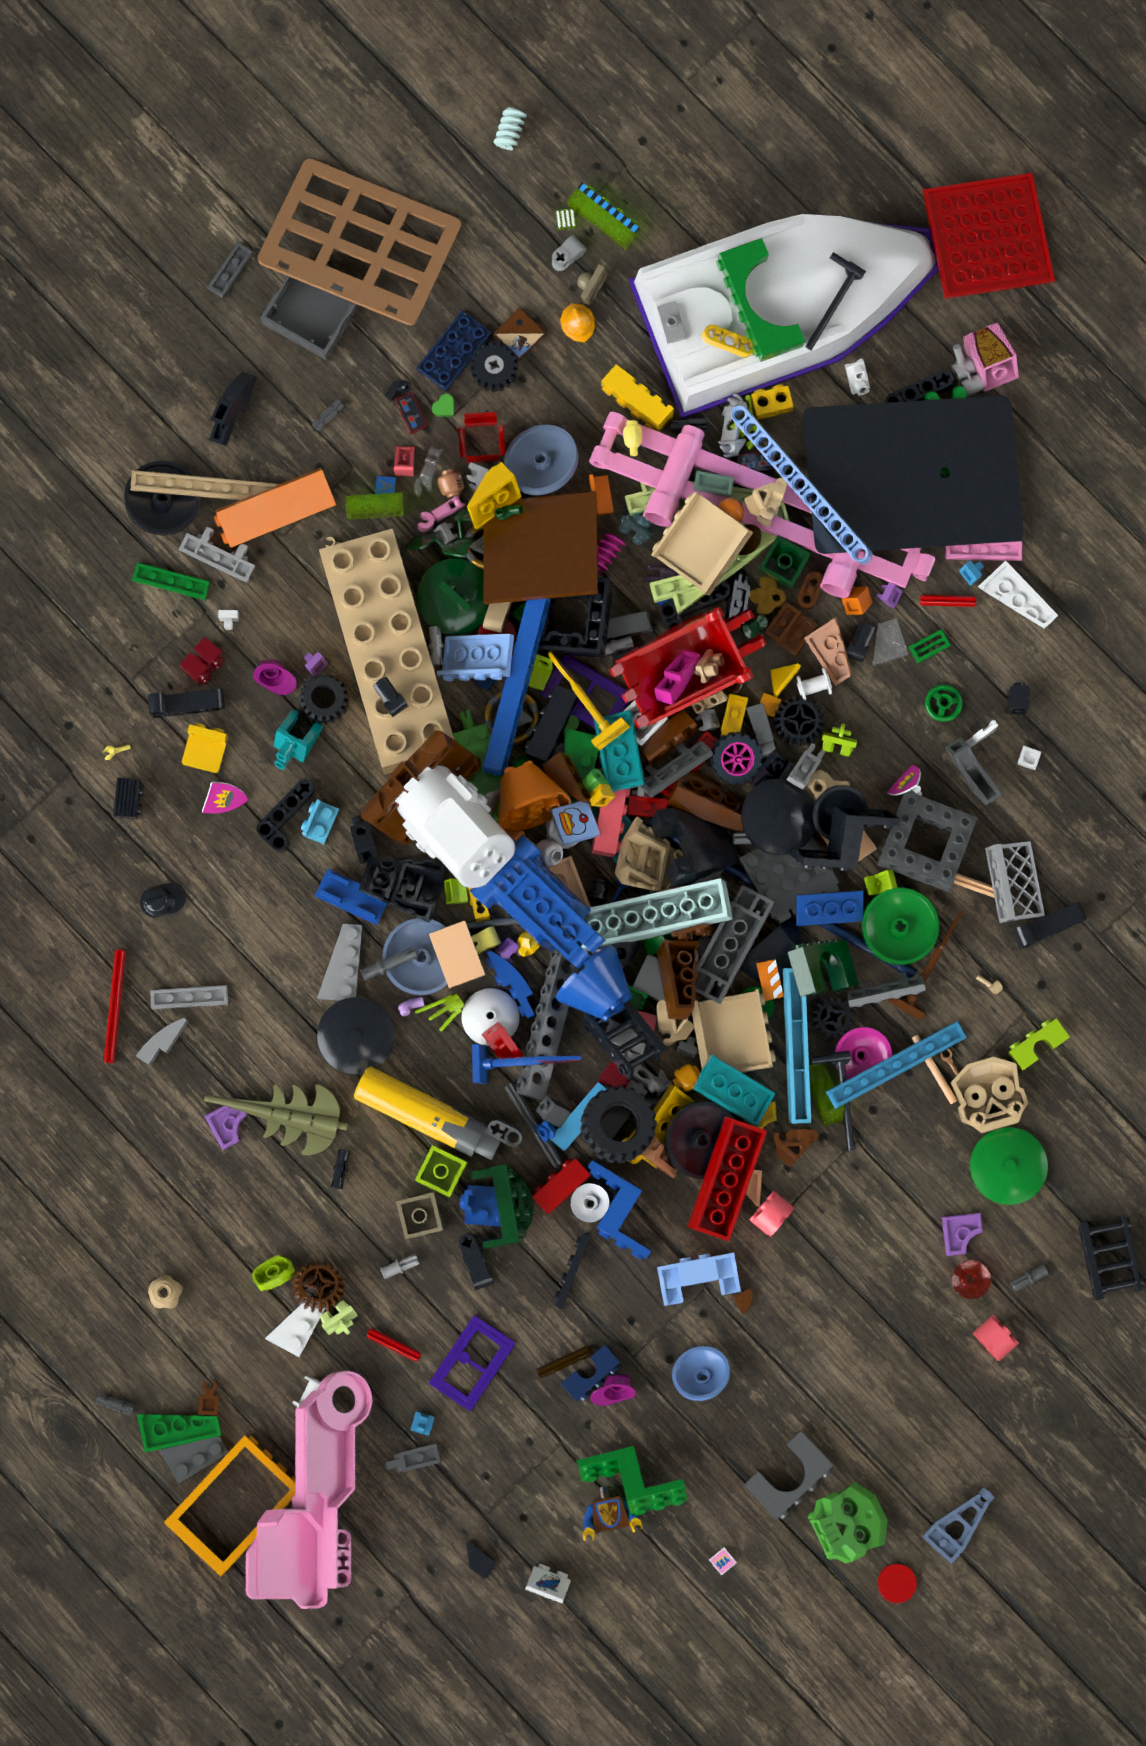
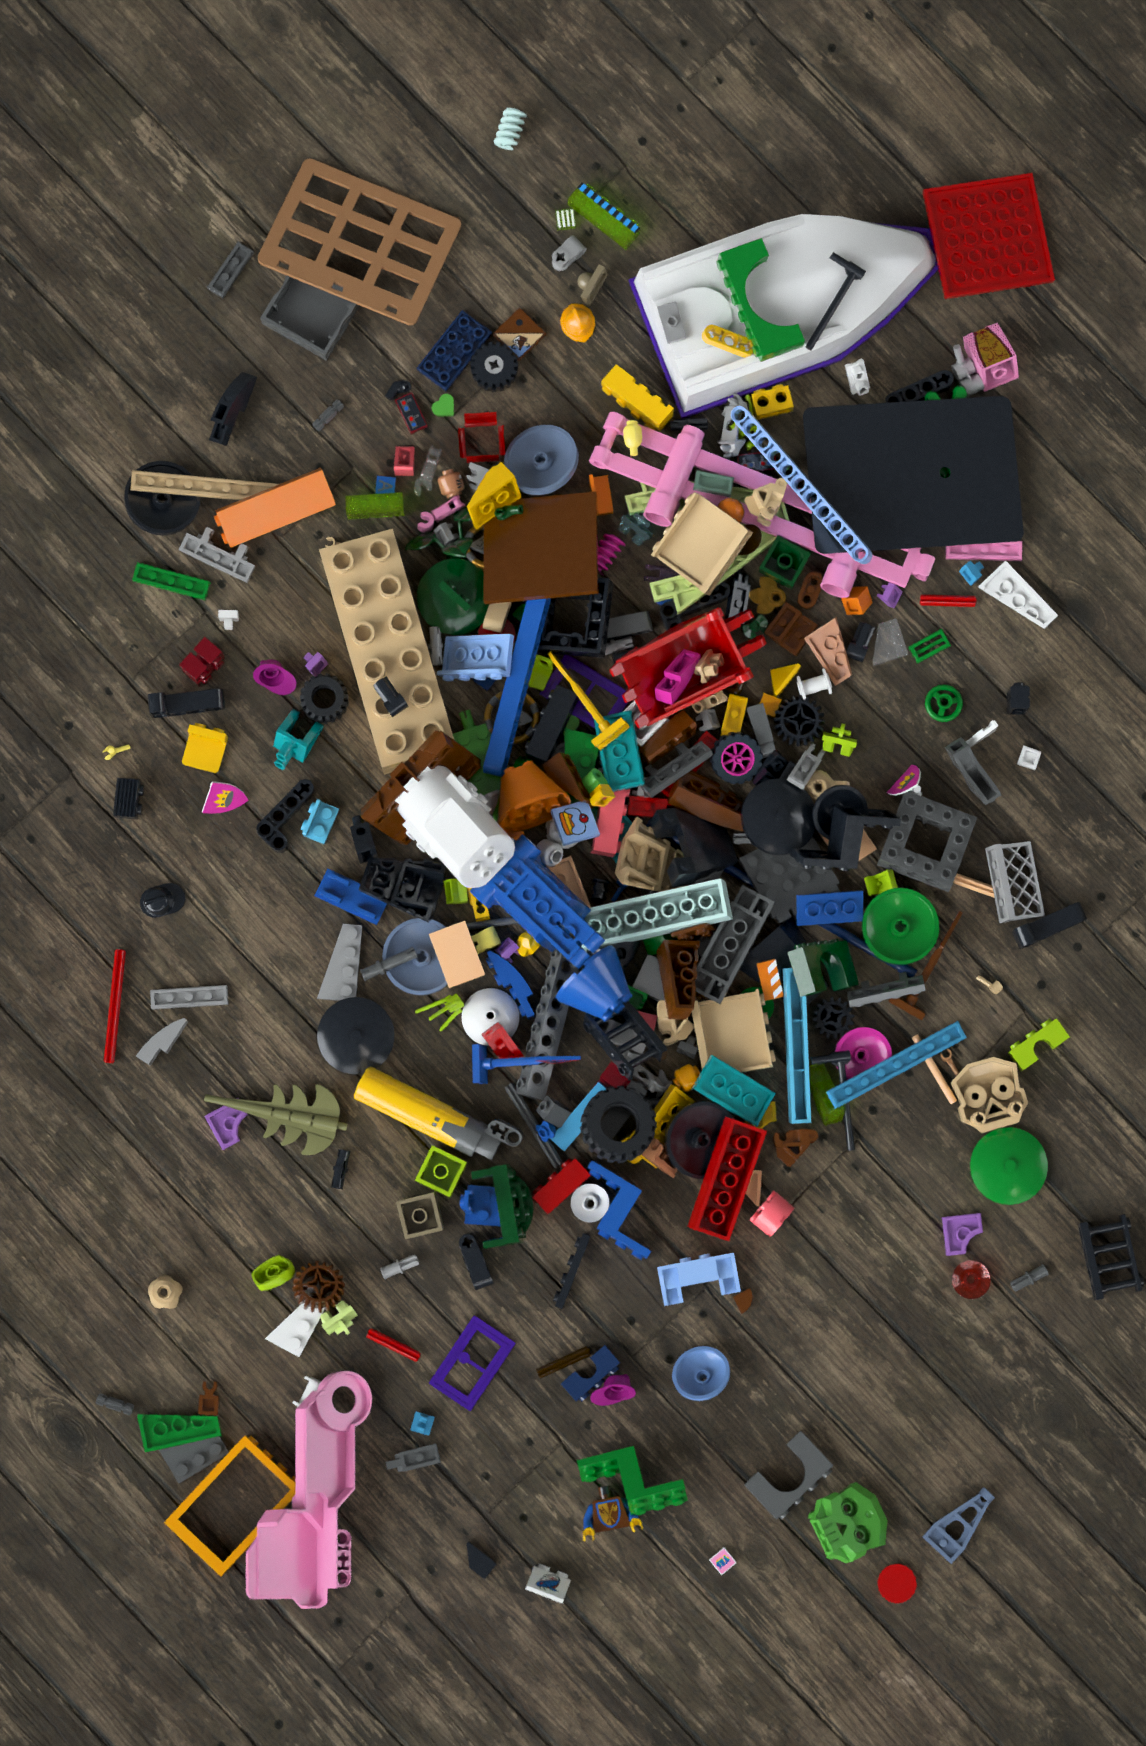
lavender arm [398,997,424,1016] -> none
coral brick [973,1315,1019,1361] -> none

